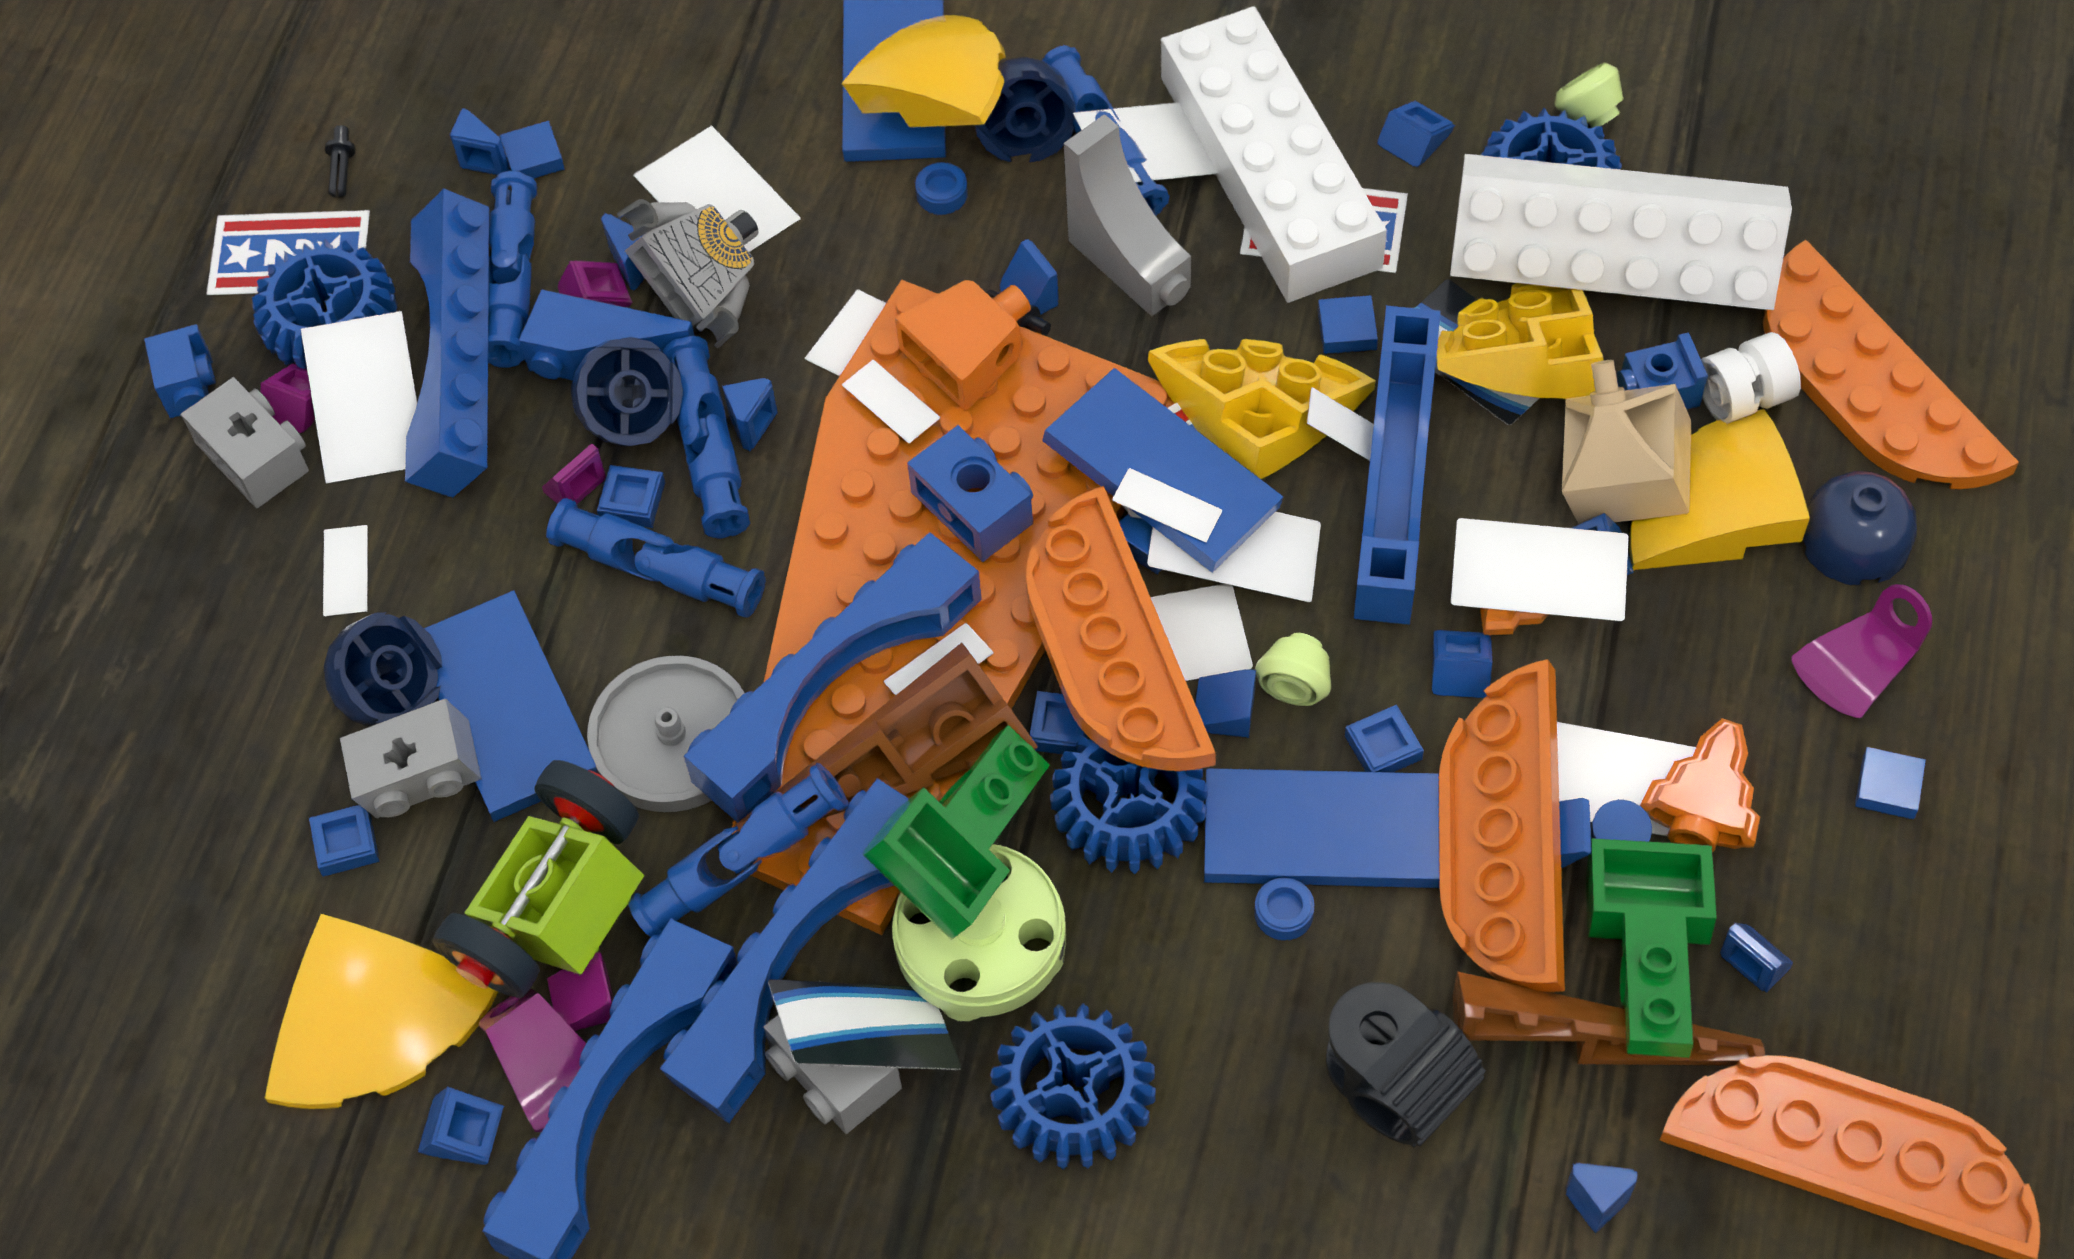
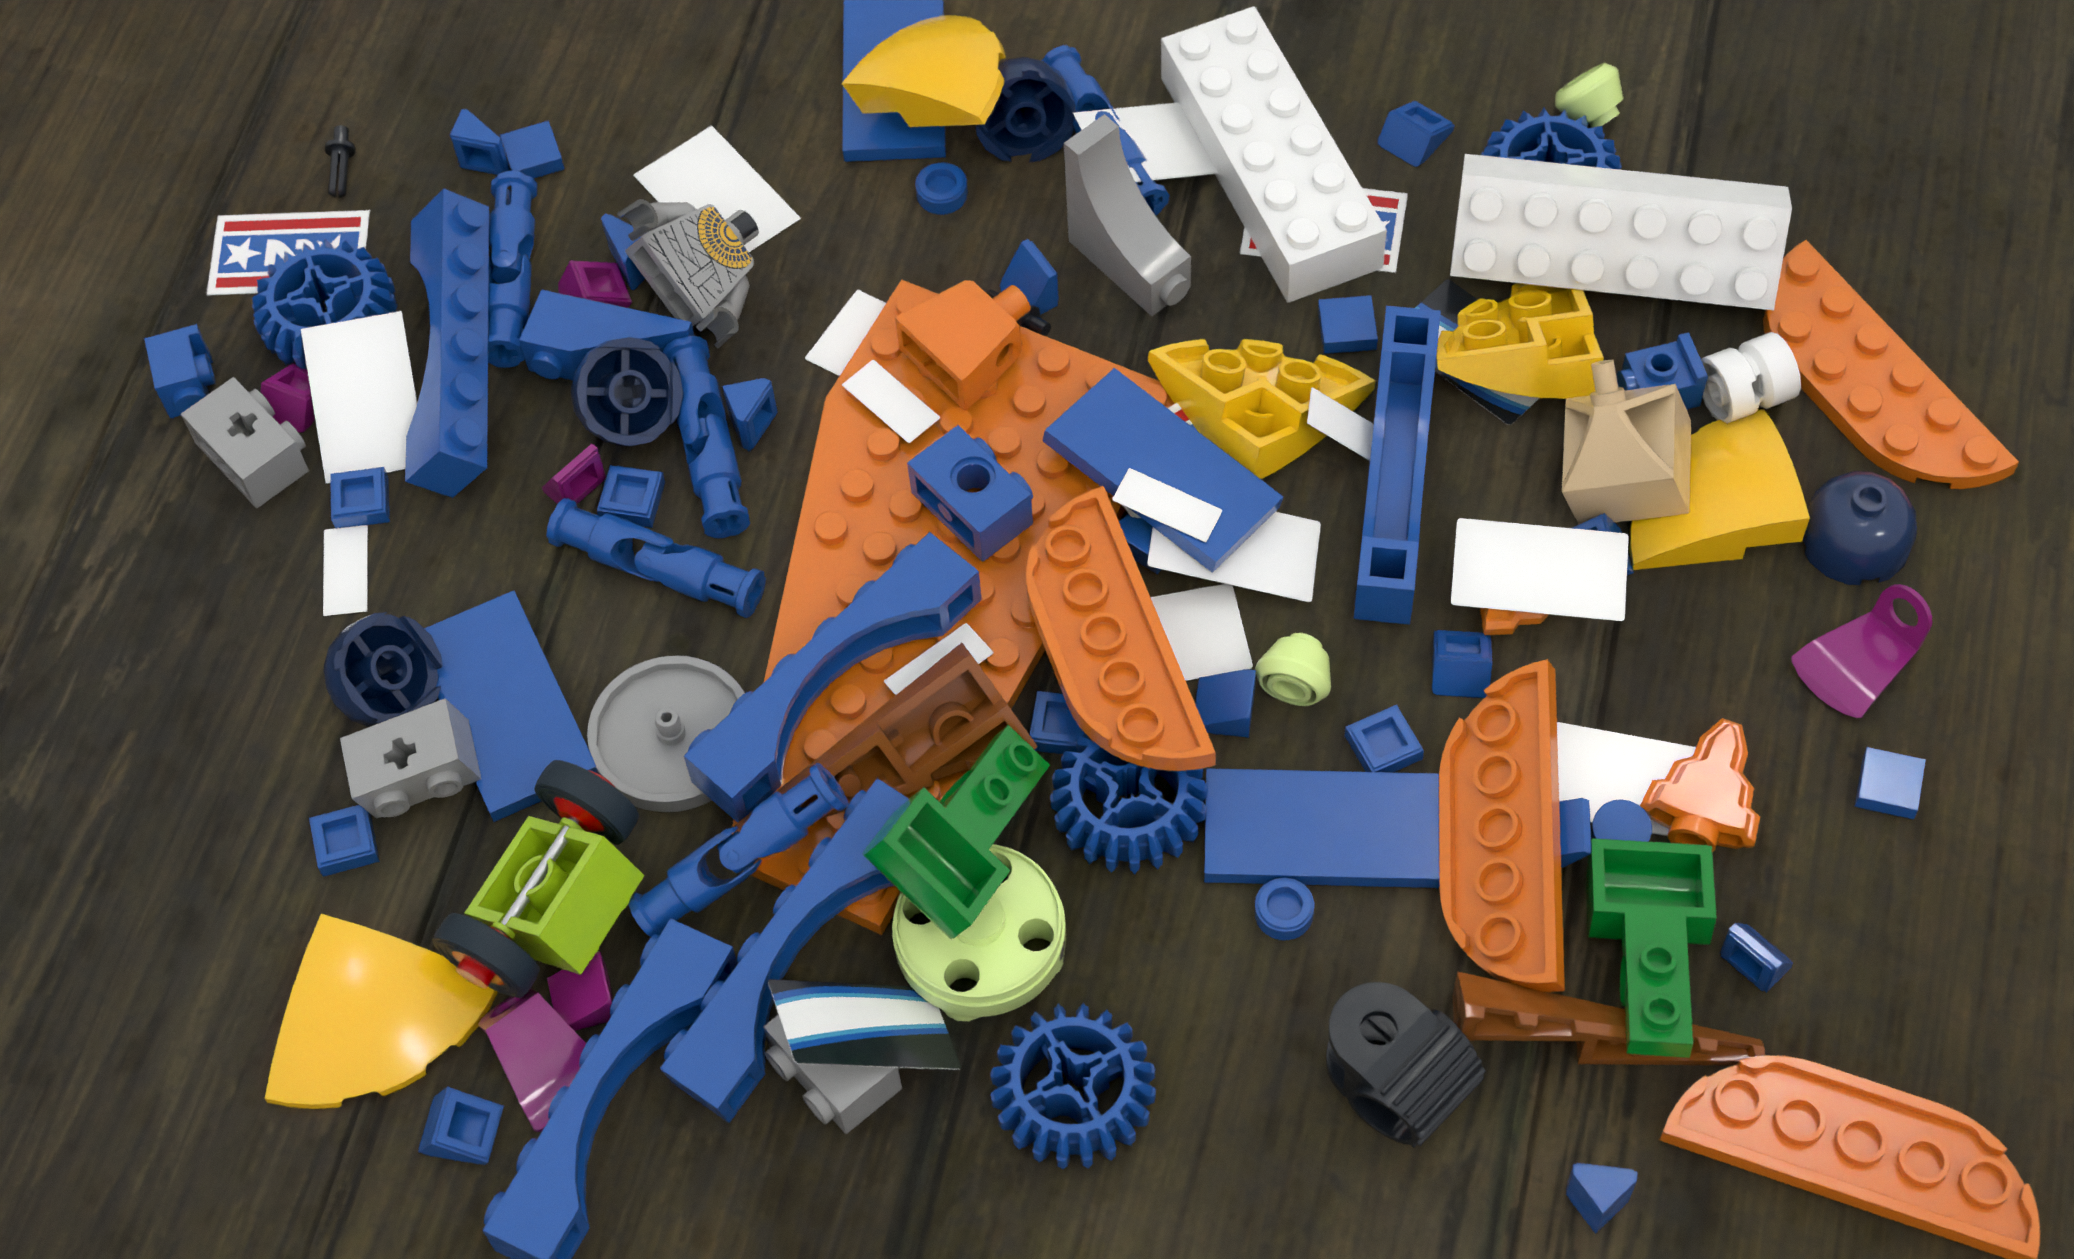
none -> blue tile [330,467,390,528]

